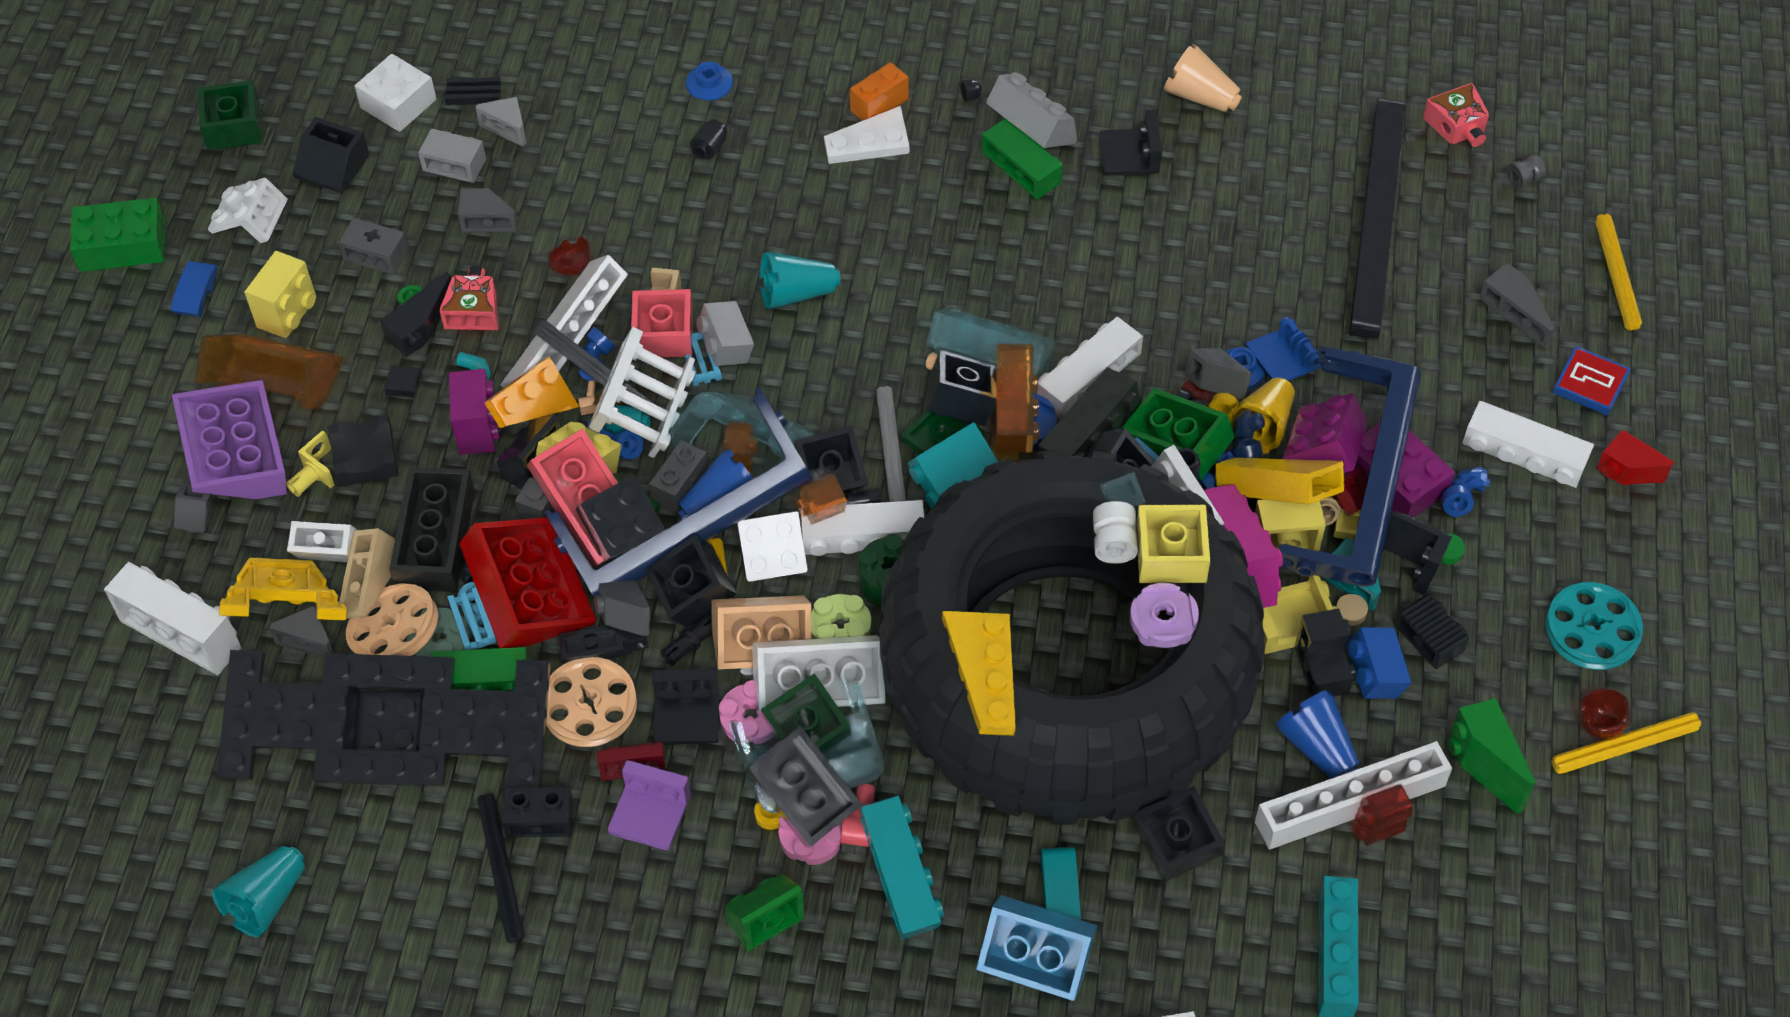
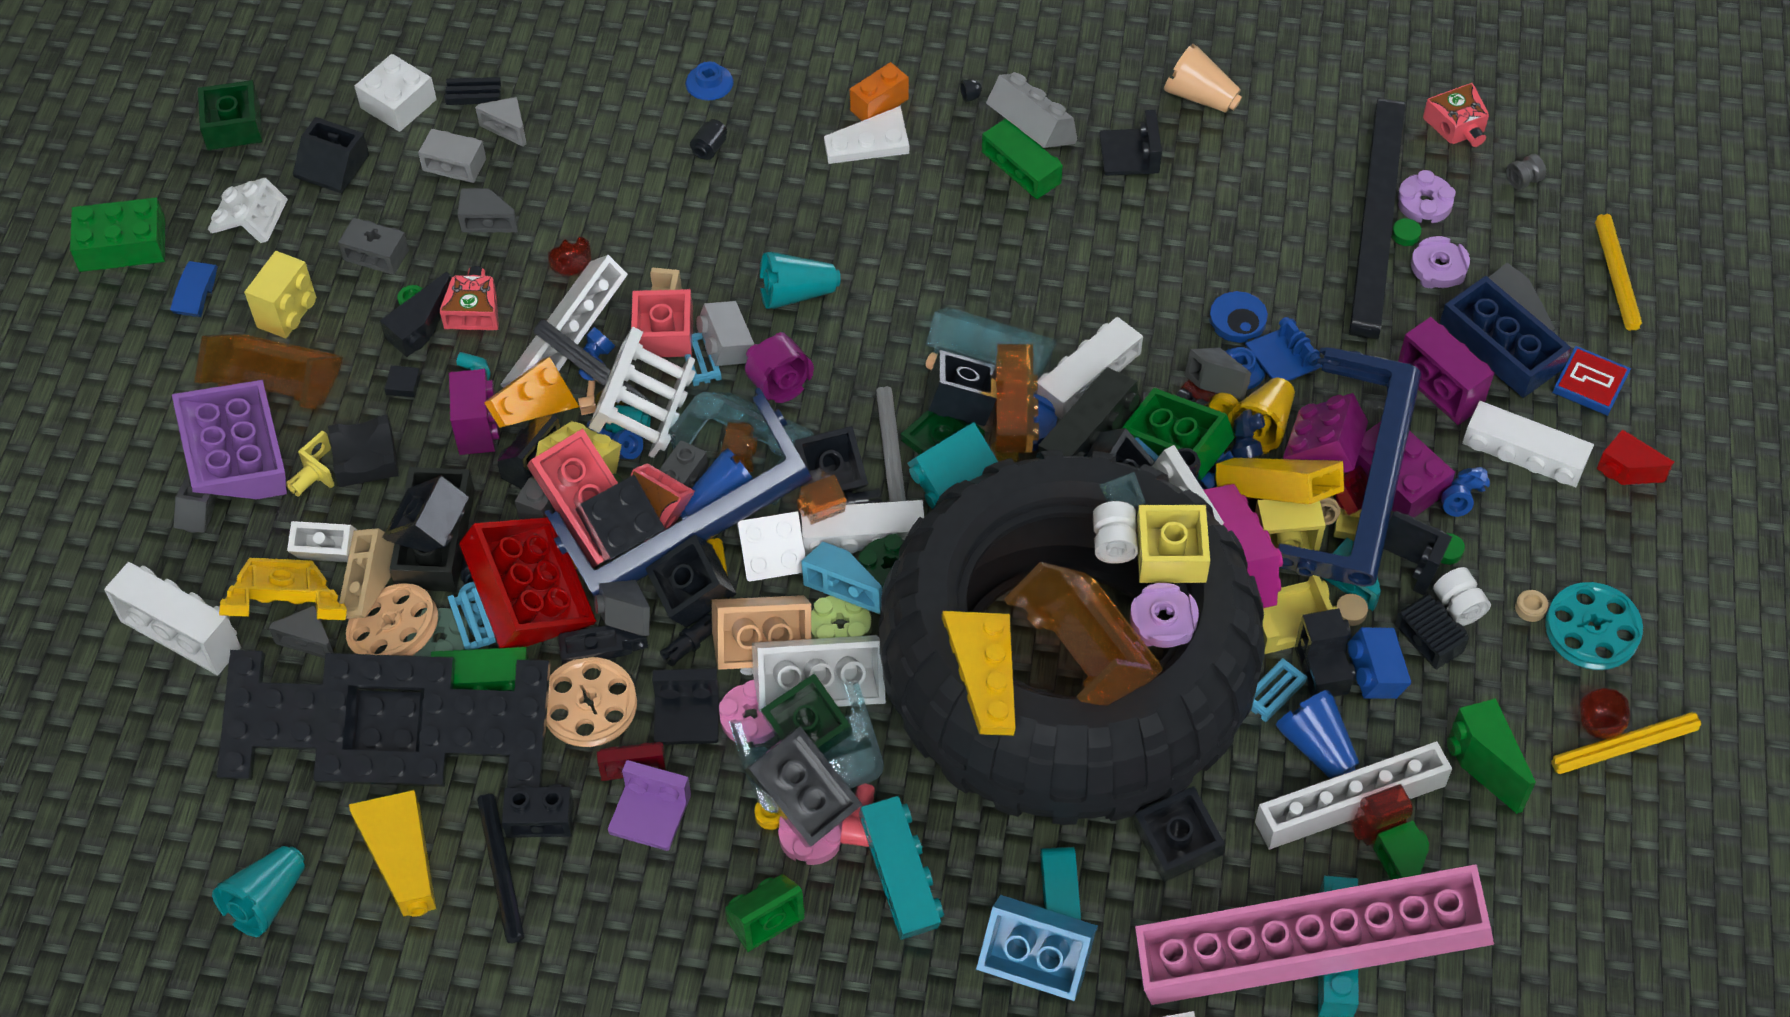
none -> yellow slope [349,790,436,917]
none -> black slope [382,476,469,552]
none -> coral torso [631,463,695,542]
none -> magenta brick [745,332,814,403]
none -> medium azure slope [802,542,882,614]
none -> clear orange windscreen [1004,562,1162,706]
none -> bright pink brick [1135,864,1494,1005]
none -> blue tile [1209,291,1268,343]
none -> medium azure tile [1251,658,1307,722]
none -> green slope [1373,821,1429,880]
none -> green tile [1392,218,1421,246]
none -> lavender plate [1397,170,1456,223]
none -> magenta brick [1398,317,1494,425]
none -> lavender plate [1411,236,1470,288]
none -> white wheel [1433,567,1491,626]
none -> dark blue brick [1440,276,1572,398]
none -> tan tile [1515,590,1548,622]

